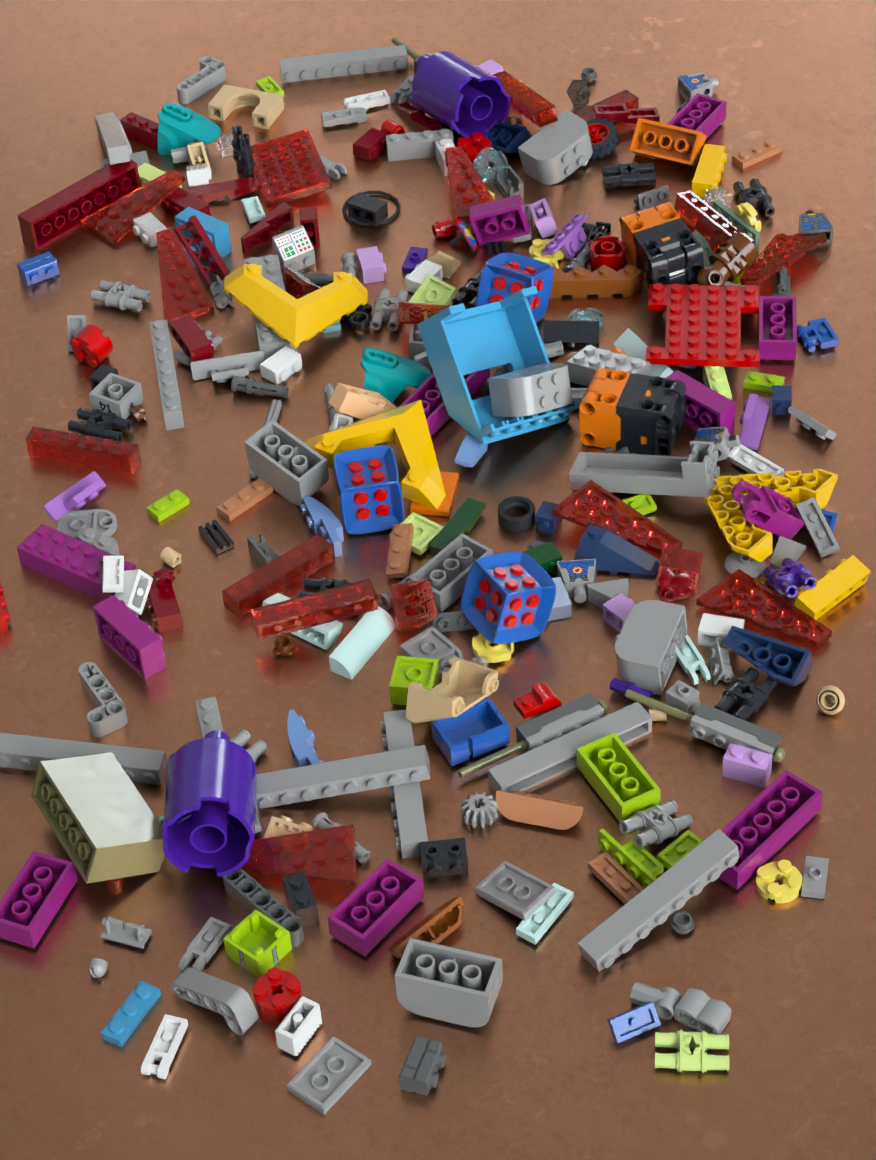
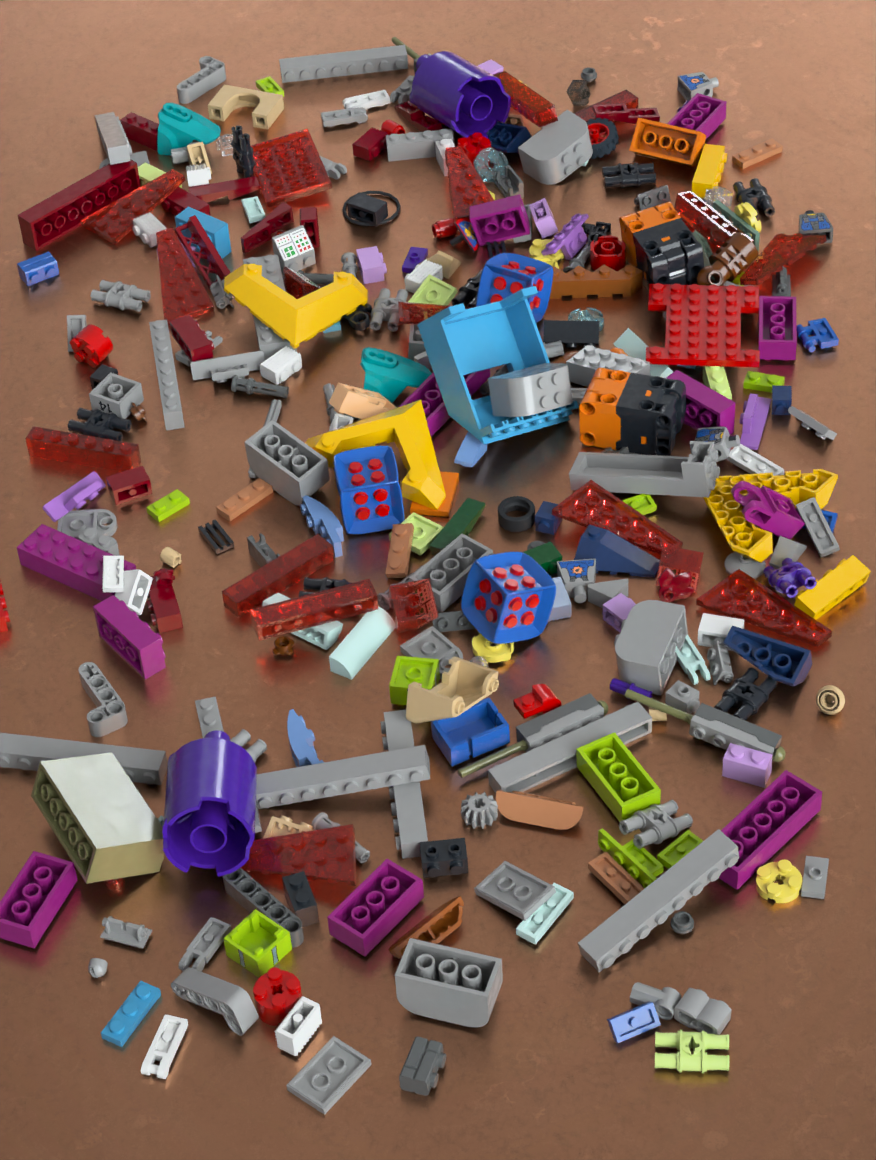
none -> dark red brick [106,466,153,505]

